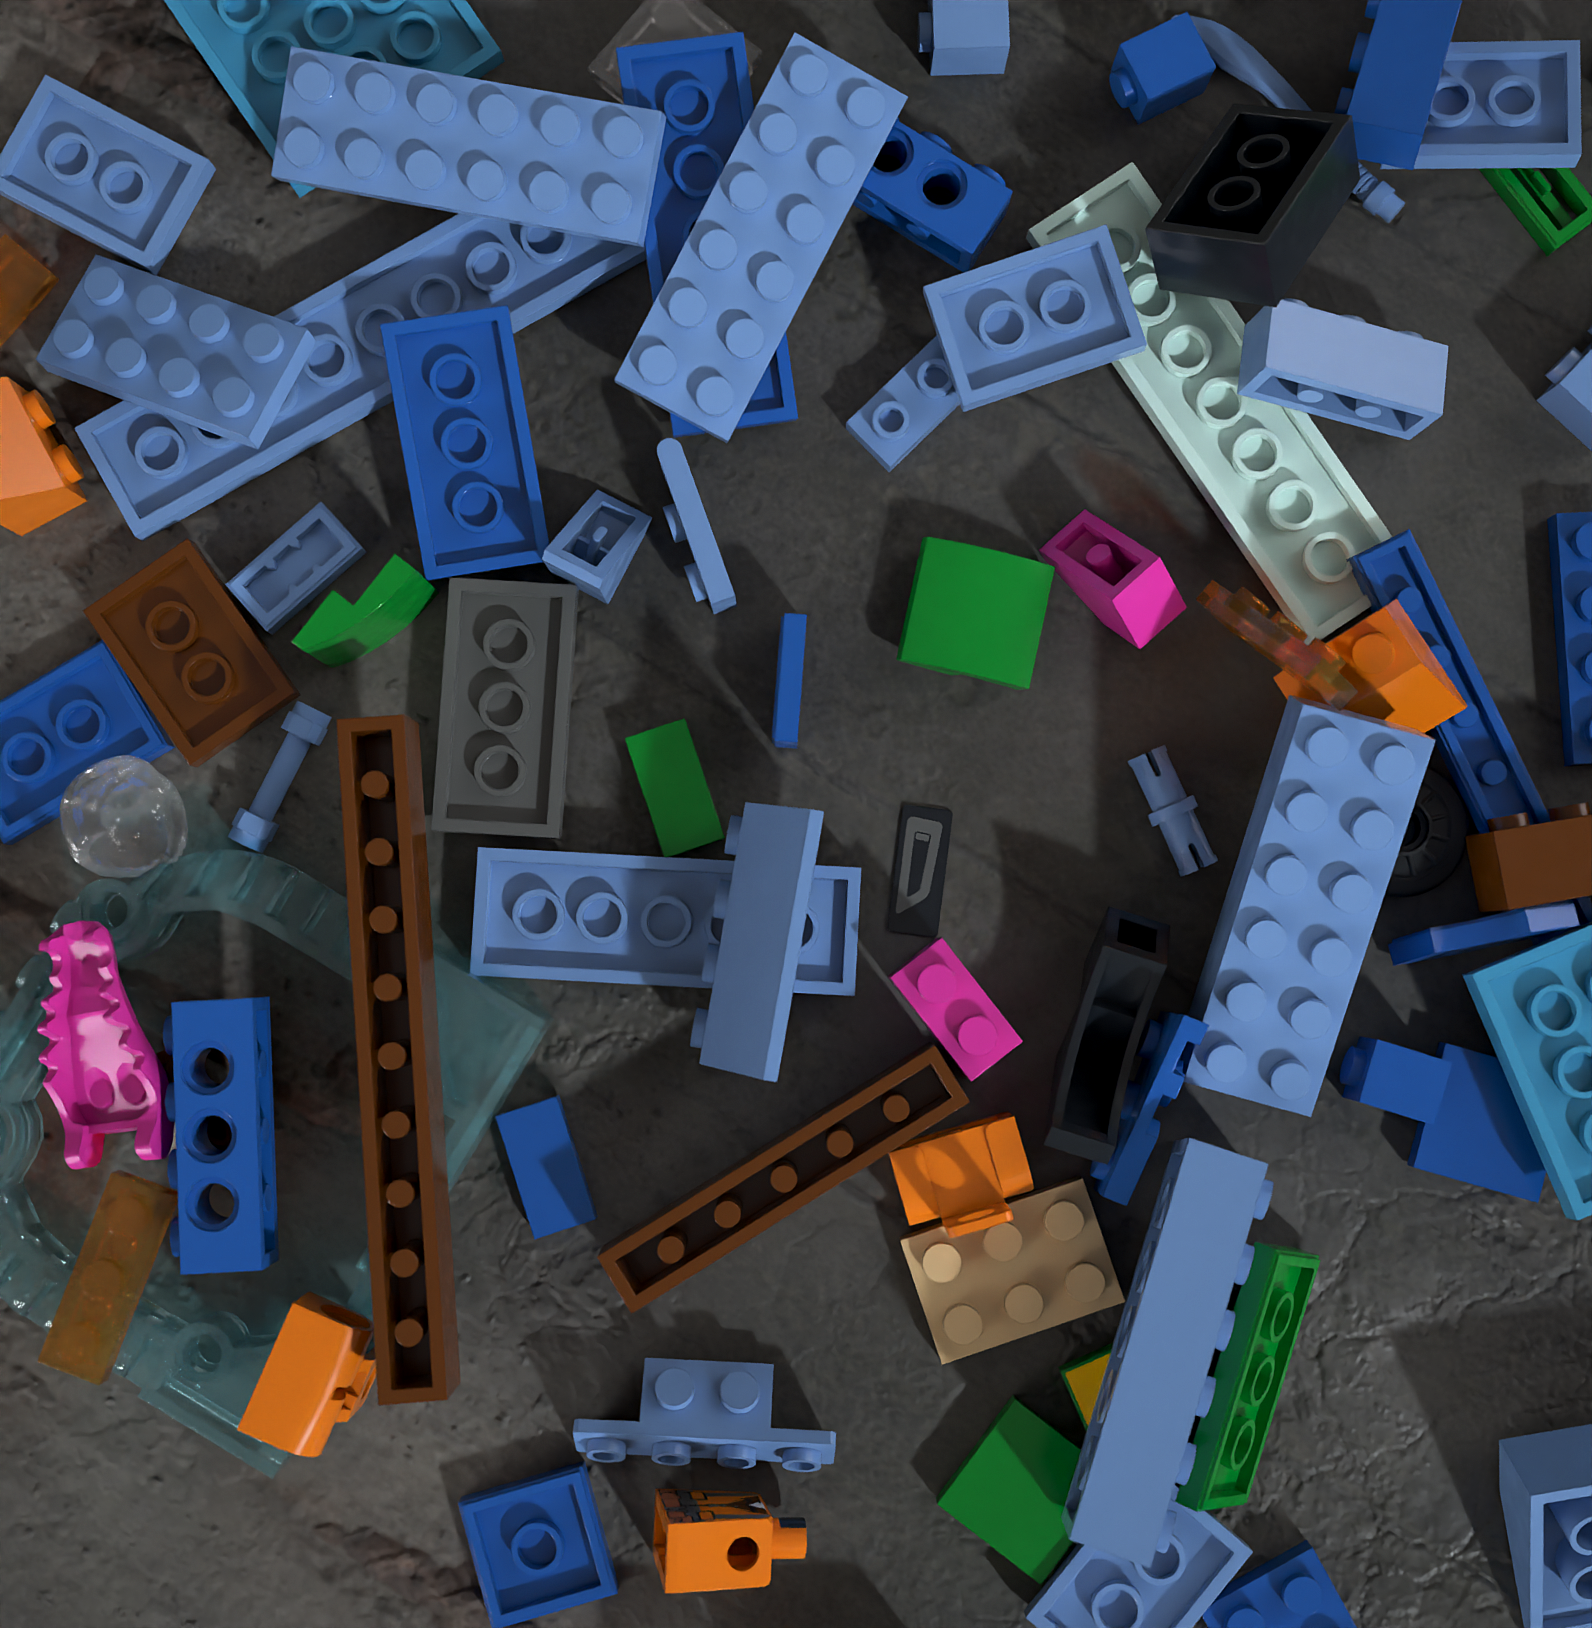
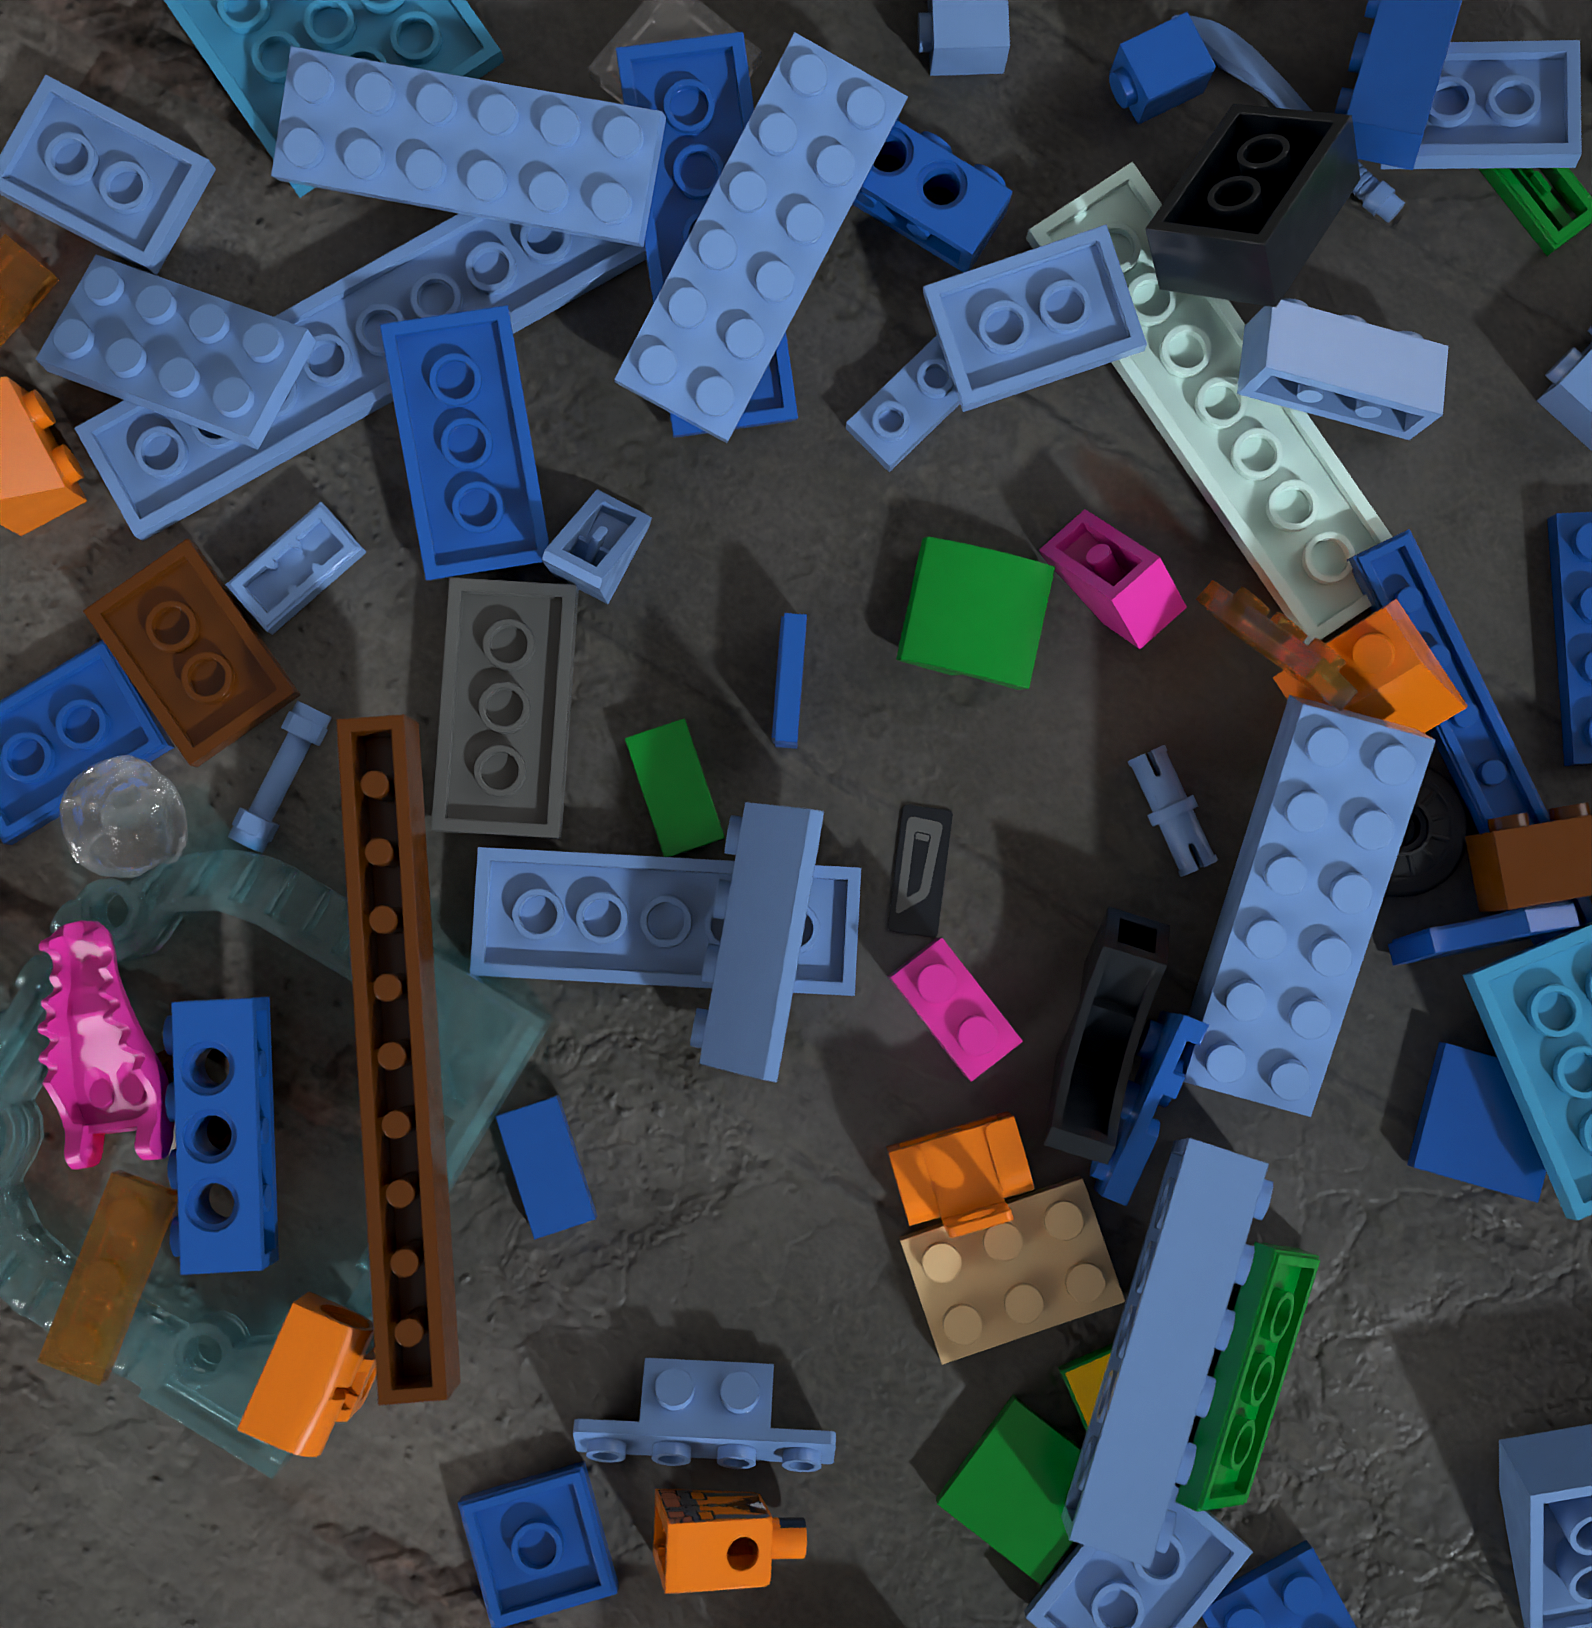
green slope [292,554,439,668] -> none
reddish brown brick [597,1042,970,1314] -> none
medium blue hinge [657,438,737,614] -> none
blue brick [1340,1036,1453,1125] -> none

